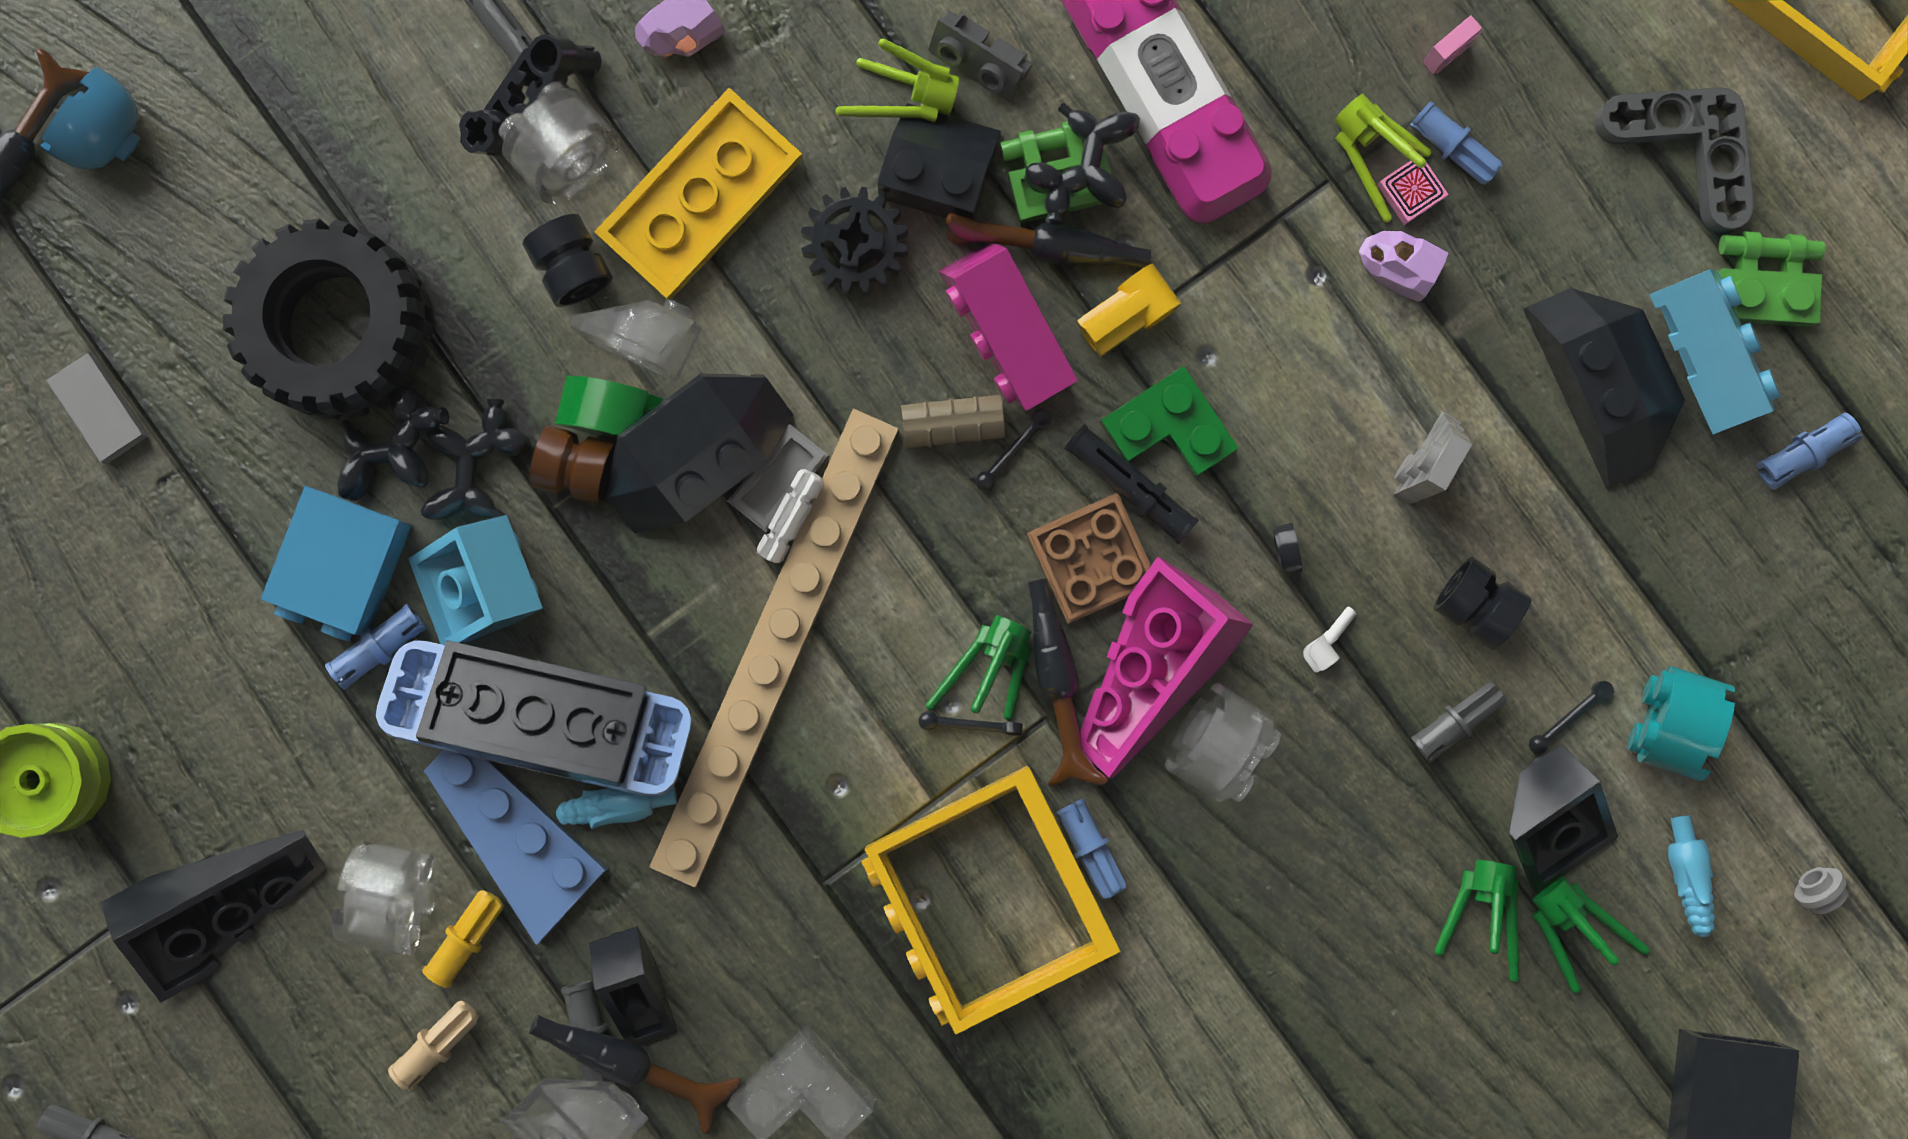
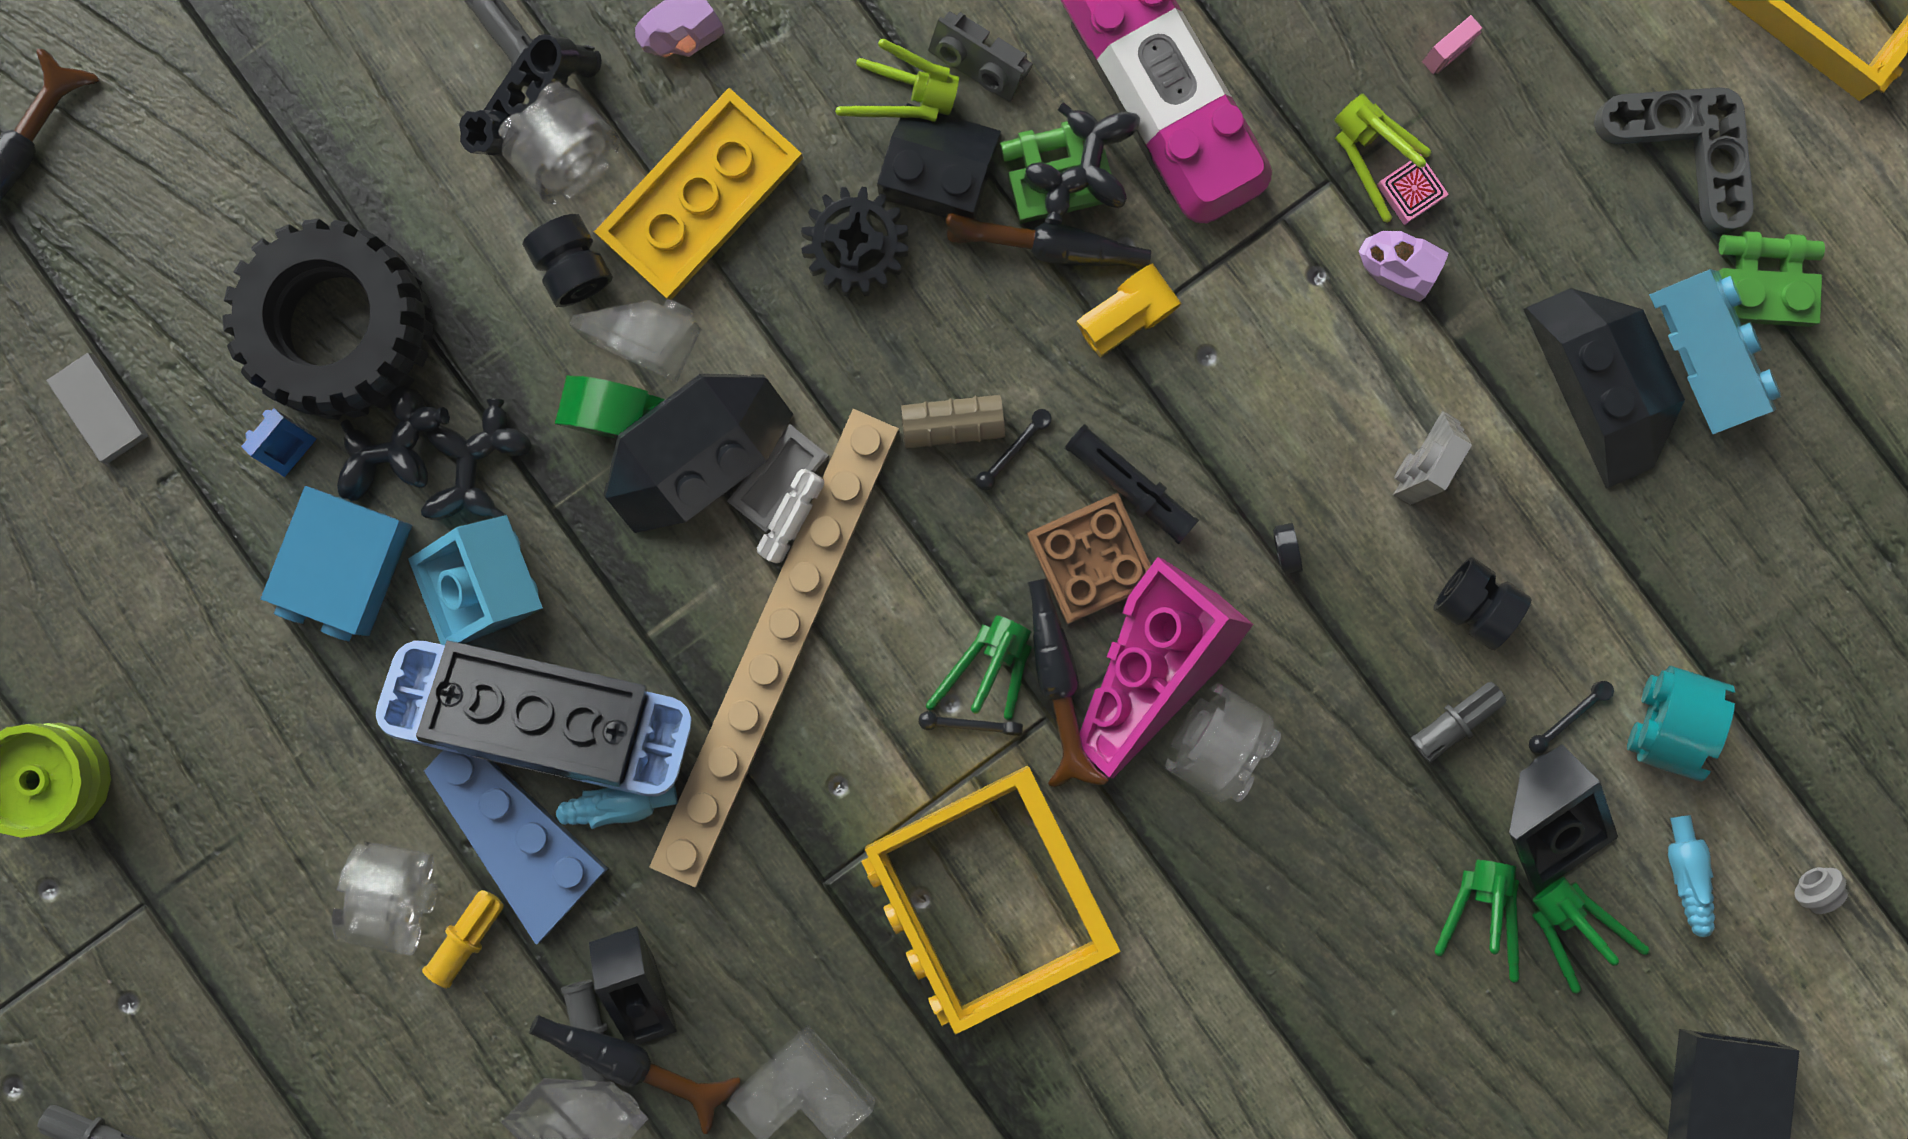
dark azure cylinder [40,67,141,170] -> none
black wedge [100,830,326,1003] -> none
medium blue pin [325,604,427,690] -> none
tan axle [388,1001,479,1091] -> none
reddish brown wheel [529,425,616,506] -> none
dark pink wedge [938,242,1078,411] -> none
medium blue axle [1055,798,1126,899] -> none
green plate [1099,366,1239,477] -> none
white hand [1303,607,1357,673] -> none
medium blue axle [1409,101,1502,185] -> none
medium blue pin [1756,413,1863,490] -> none
none -> blue tile [241,408,316,477]

